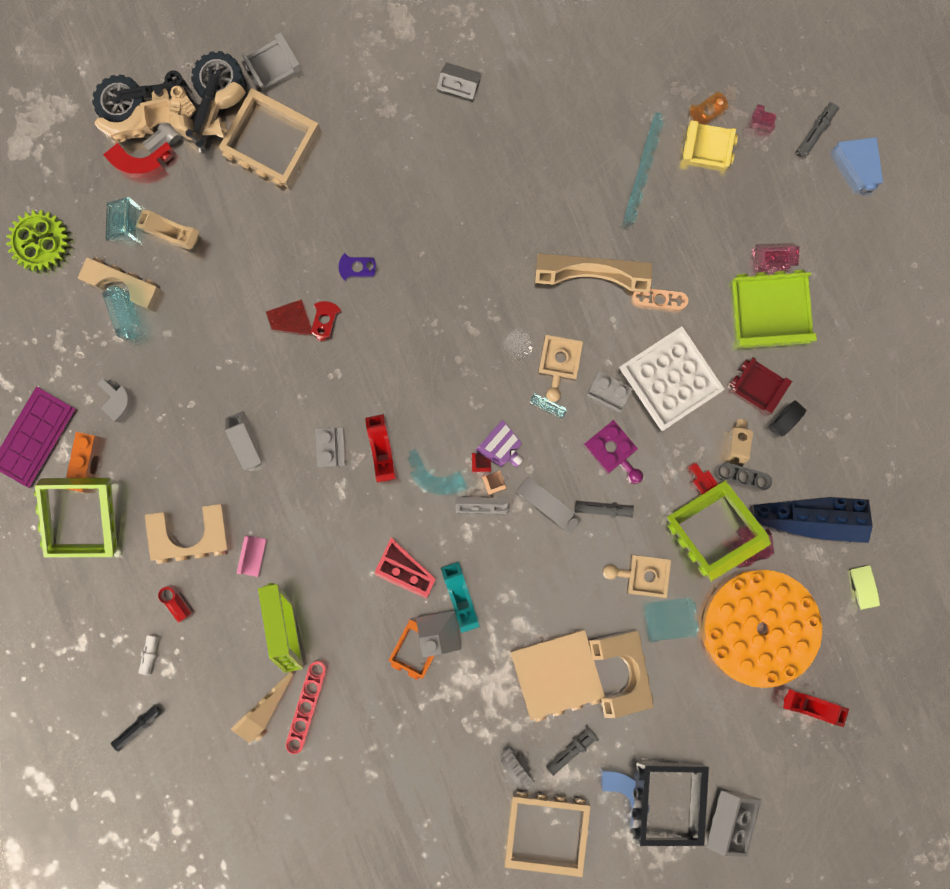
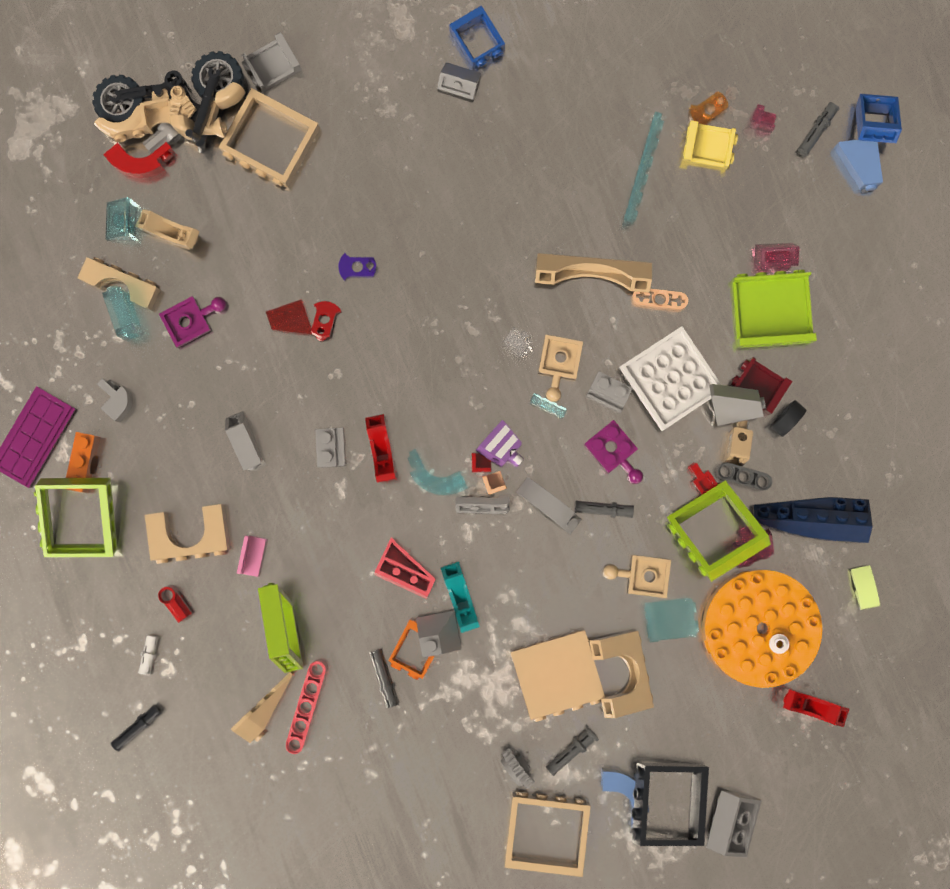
lime gear [6,210,70,272] -> none
none -> magenta plate [159,296,226,348]
none -> dark grey pin [370,649,399,708]
none -> blue window [449,5,505,68]
none -> light grey slope [709,384,766,426]
none -> white plate [769,634,789,654]
none -> blue window [855,94,902,143]

